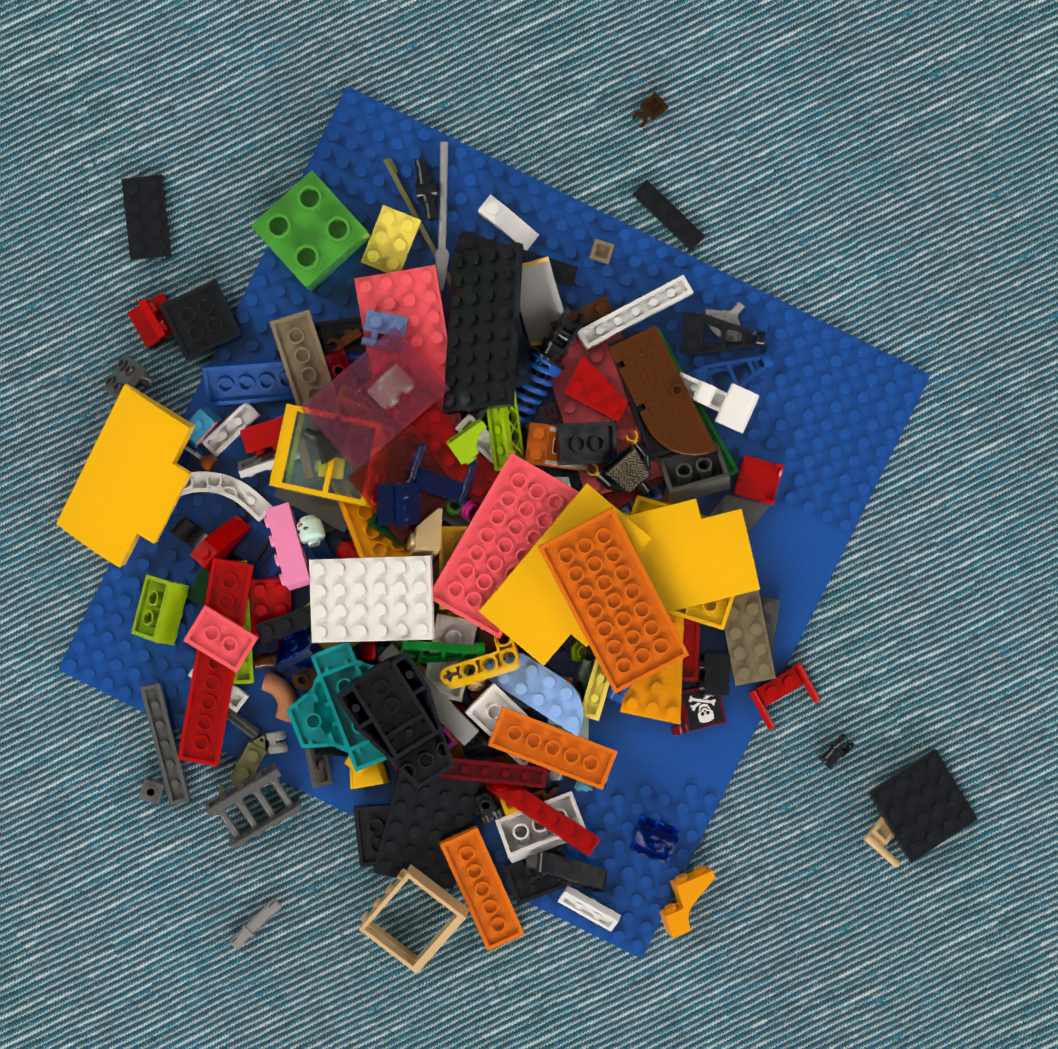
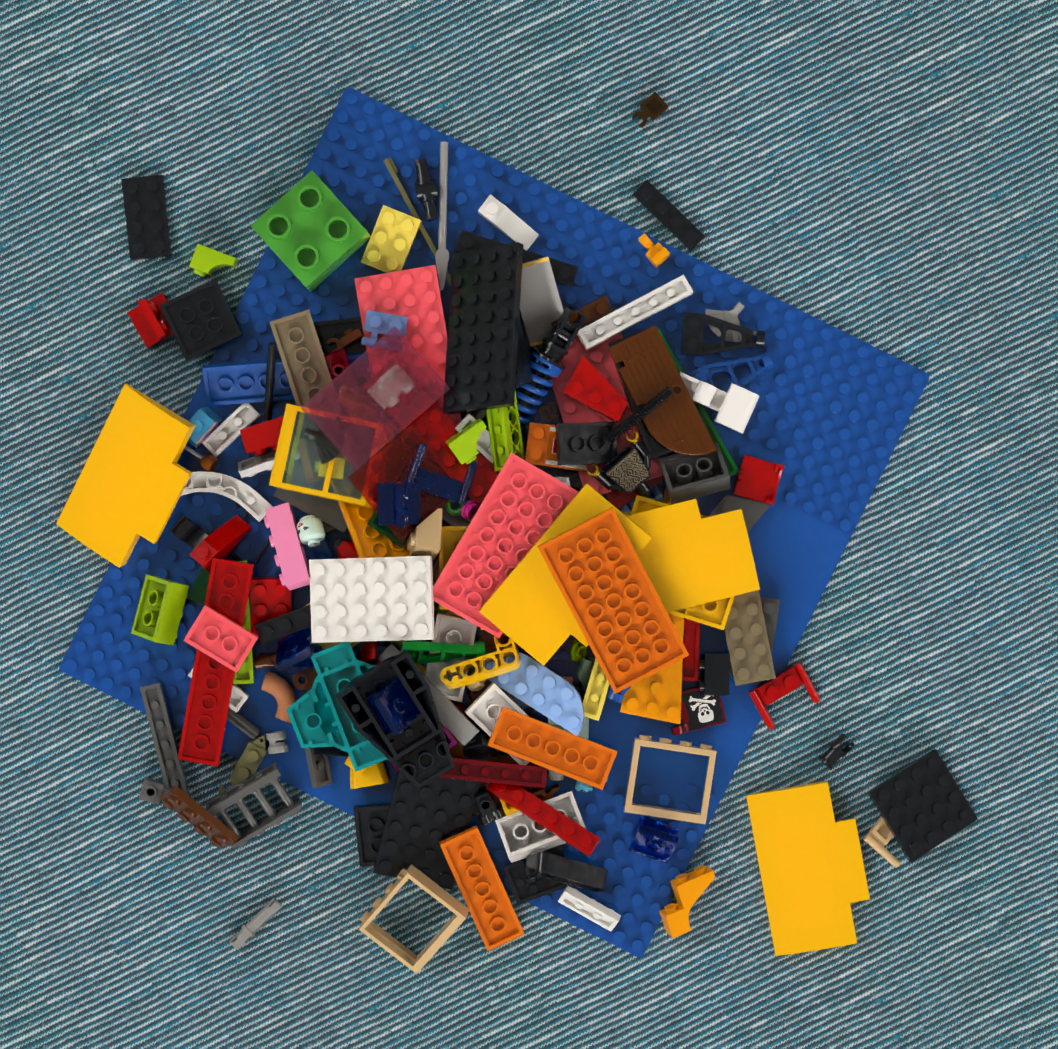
dark grey plate [103,354,154,399] -> none
dark tan plate [589,238,615,265] -> none
none -> reddish brown plate [159,785,239,848]
none -> lime arch [189,244,238,277]
none -> black bar [263,342,276,422]
none -> clear blue bracket [366,679,420,736]
none -> black piece [603,386,673,444]
none -> tan window [624,735,717,824]
none -> light orange piece [638,233,670,268]
none -> yellow slope [746,781,870,956]

